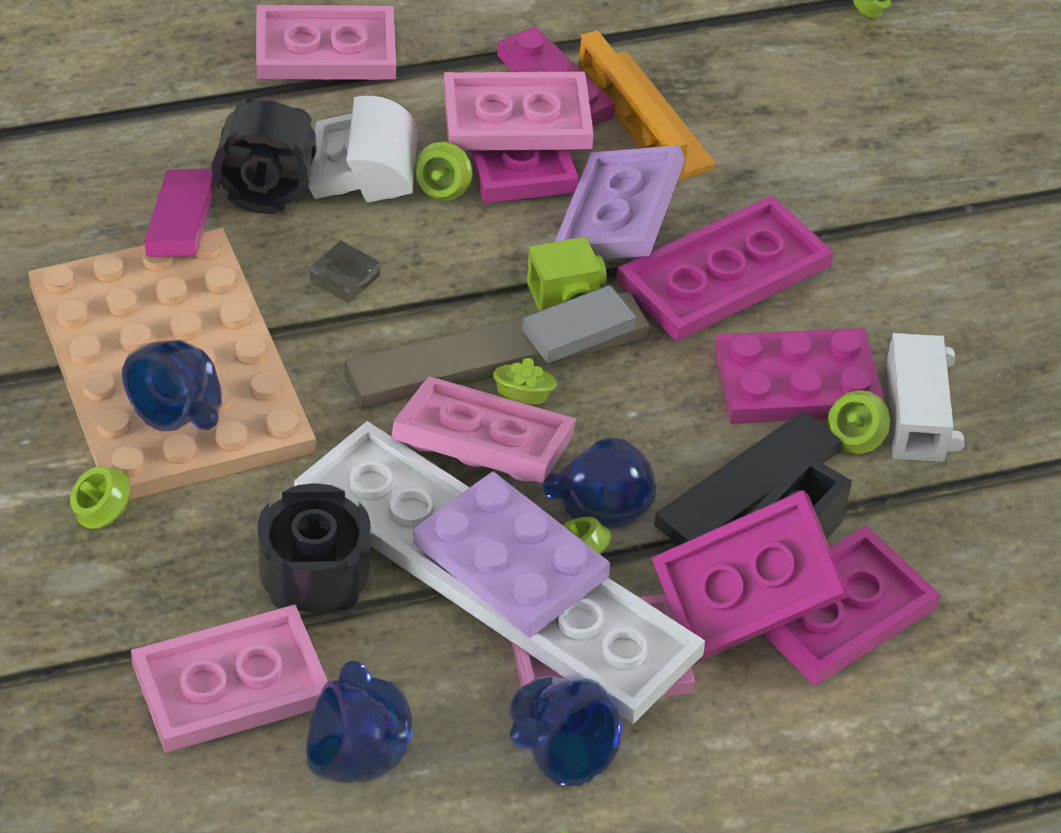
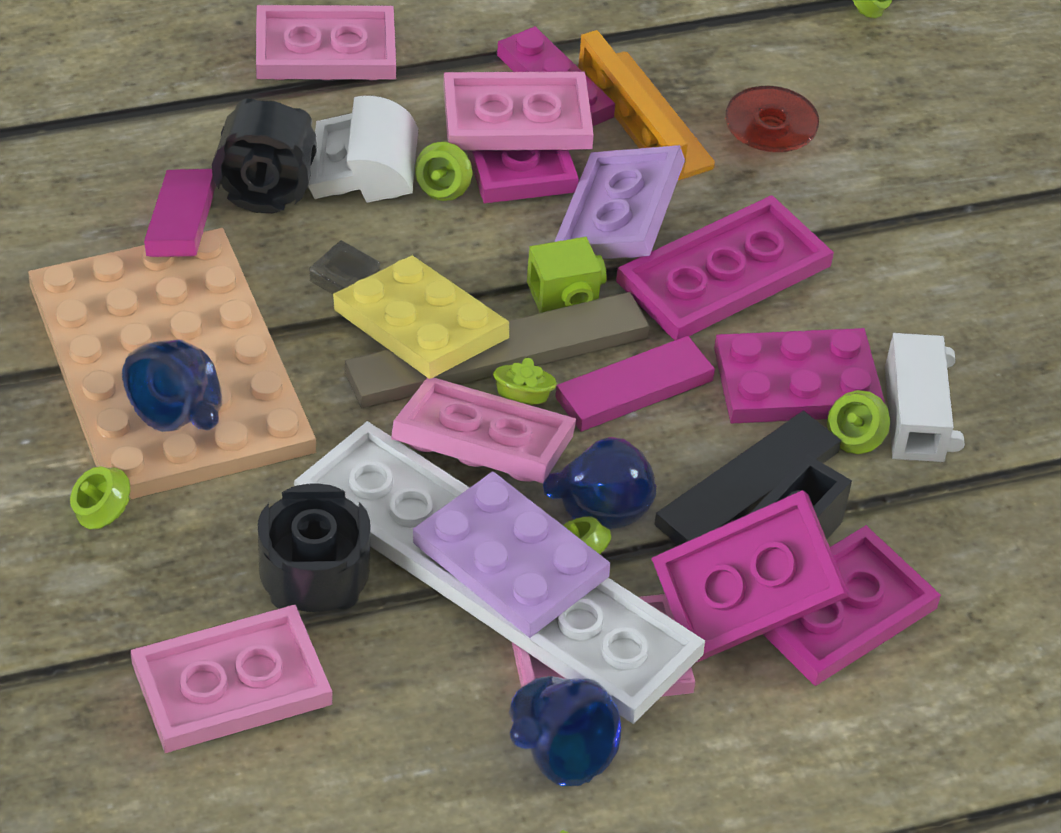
clear blue piece [306,661,413,783] -> none
light grey tile [522,285,636,363] -> none
none -> light yellow plate [333,255,509,379]
none -> dark pink tile [555,336,715,432]
none -> clear red dish [725,86,819,152]

